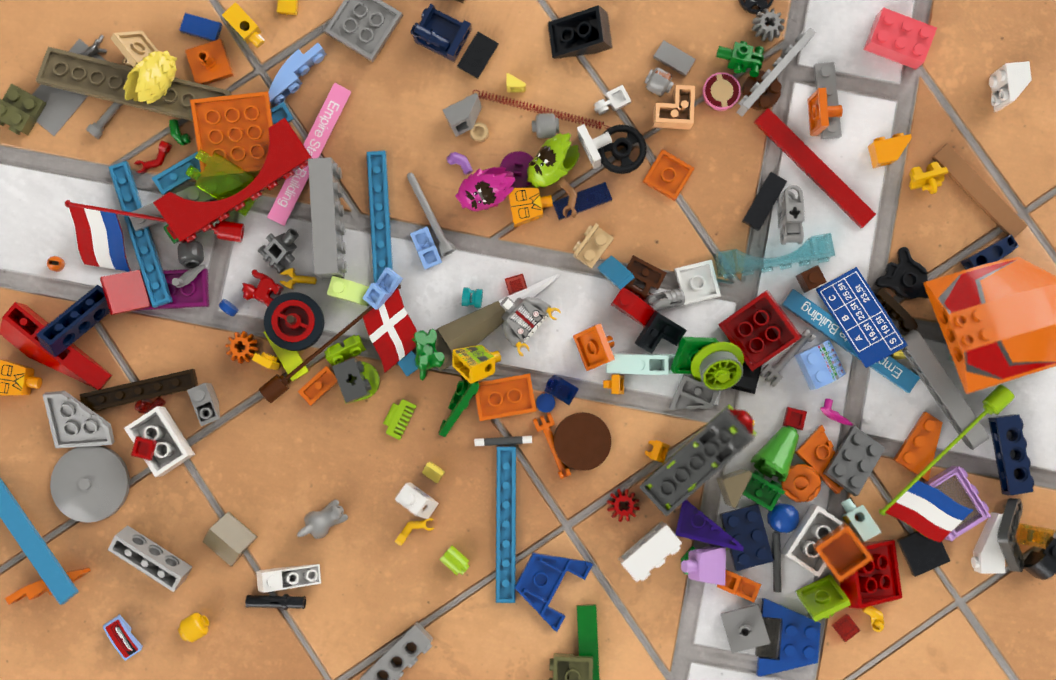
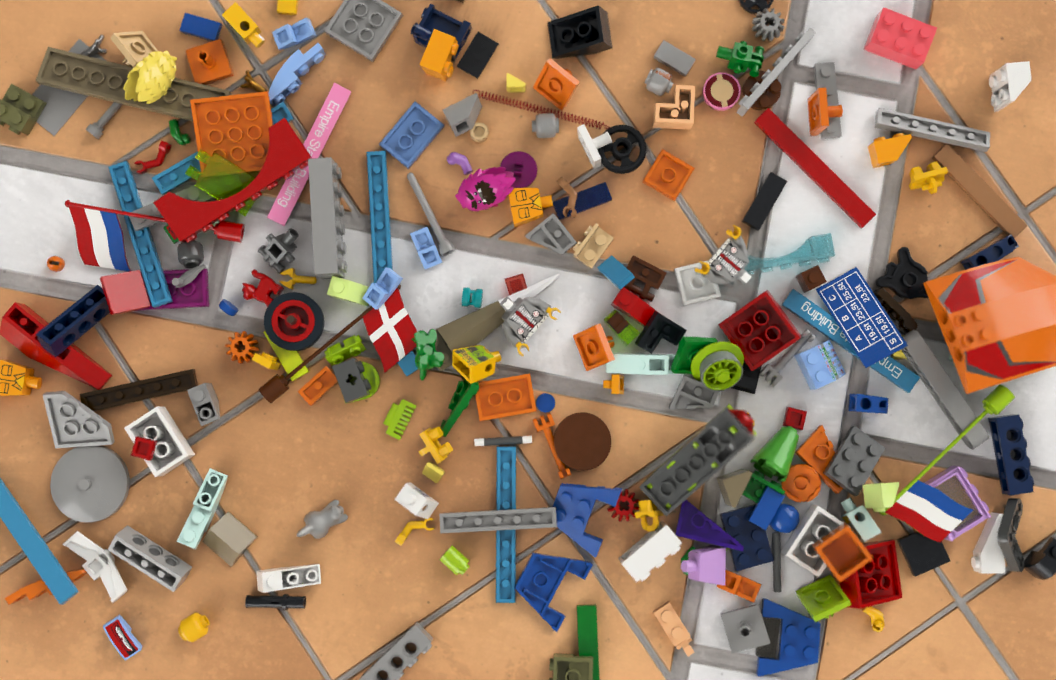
clear red arm [135,397,166,414] -> none
lime head [527,133,580,188] -> none
clear blue bracket [545,375,579,405] -> none
white plate [594,85,631,115] -> none
light orange tile [645,440,670,463] -> none
light grey hinge [647,288,685,311] -> none
light grey piece [777,185,805,245] -> none
dark pink bar [820,399,853,426] -> none
clear red tile [831,614,860,642] -> none
orange wing [893,412,943,482] -> none
clear yellow brick [1016,523,1054,549] -> none
none -> white plate [62,531,127,603]
none -> light aqua slope [176,468,228,549]
none -> pearl gold bar [240,70,267,92]
none -> light blue slope [272,17,316,50]
none -> medium blue tile [379,102,444,169]
none -> yellow hips [418,426,453,464]
none -> light orange brick [419,29,459,81]
none -> light grey plate [439,507,557,533]
none -> light grey wing [525,213,577,255]
none -> orange tile [533,58,580,111]
none -> blue wing [553,483,622,557]
none -> leg [603,309,640,346]
none -> yellow hips [635,500,664,532]
none -> light nougat hinge [653,602,694,656]
none -> torso [695,225,752,285]
none -> blue tile [748,486,785,530]
none -> blue leg [848,394,889,414]
none -> yellowish green slope [863,482,899,512]
none -> light grey plate [875,108,990,152]

